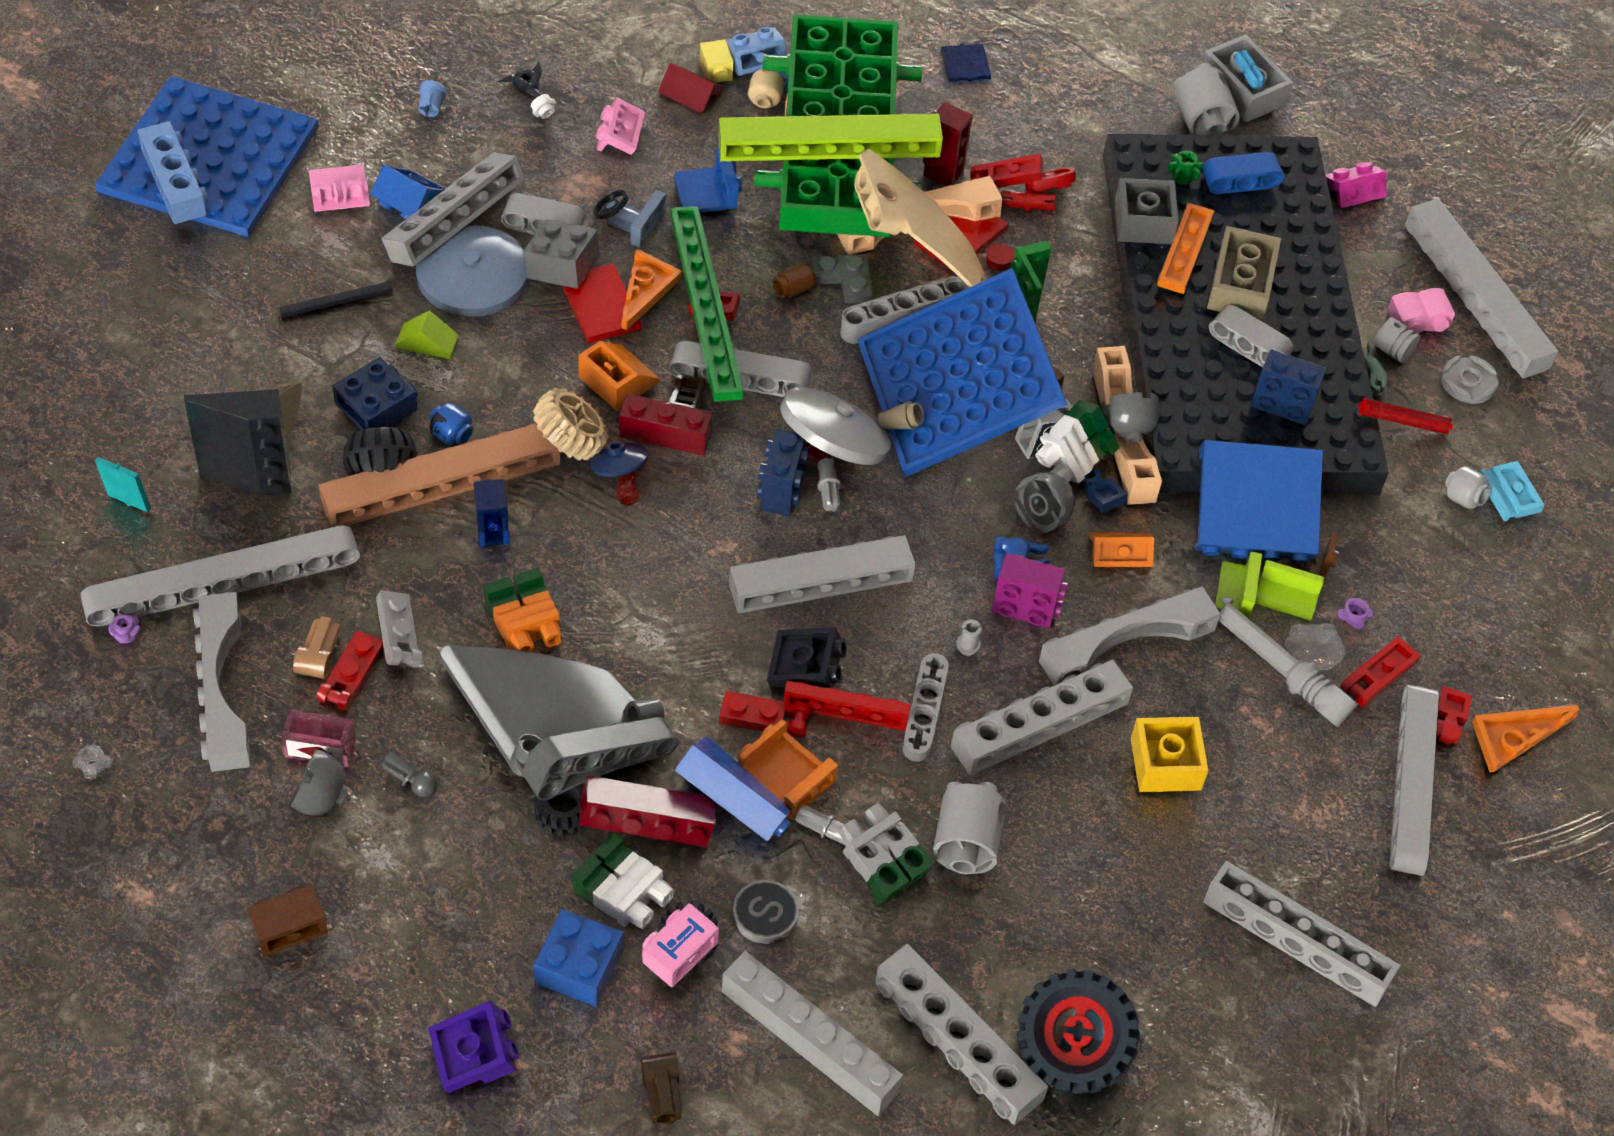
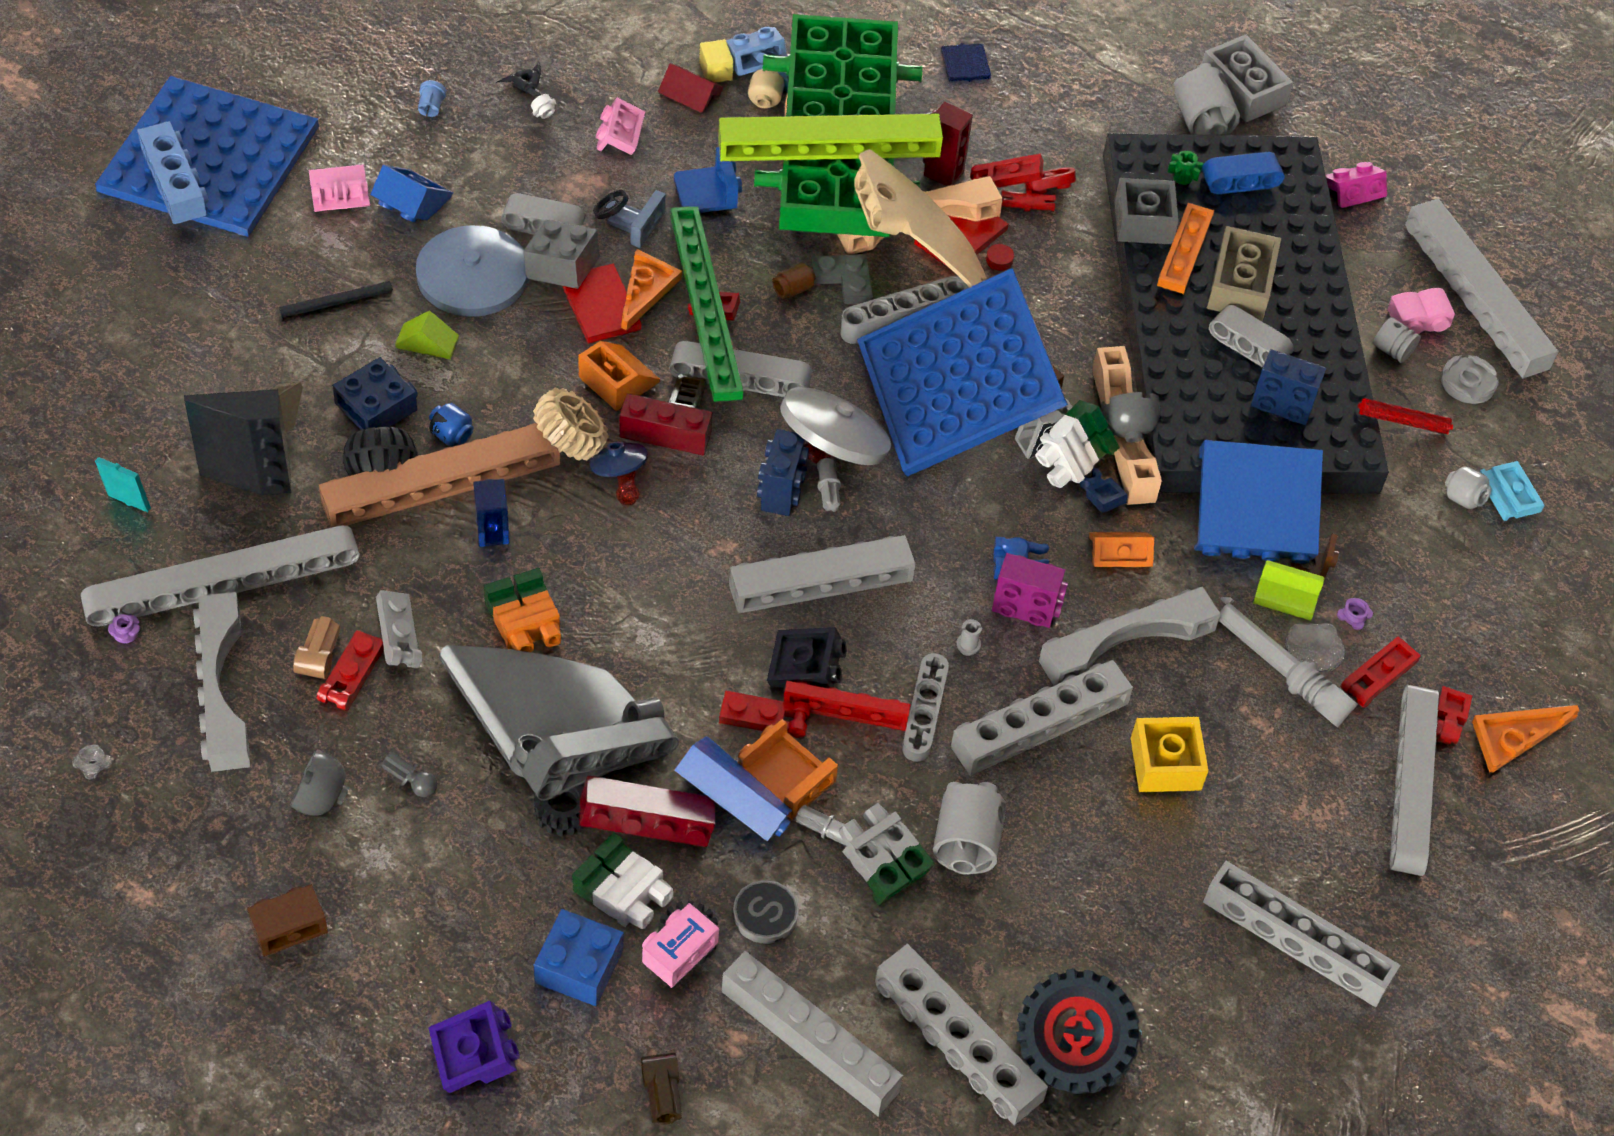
clear pink brick [281,710,356,767] -> none
light grey brick [381,152,525,267] -> none
dark tan cone [878,401,924,429] -> none
green bracket [1011,241,1051,322] -> none
dark grey cylinder [1015,472,1075,533] -> none
lime panel [1215,552,1262,619] -> none
dark azure piece [1234,50,1265,89] -> none
sand green arm [1364,342,1387,396] -> none

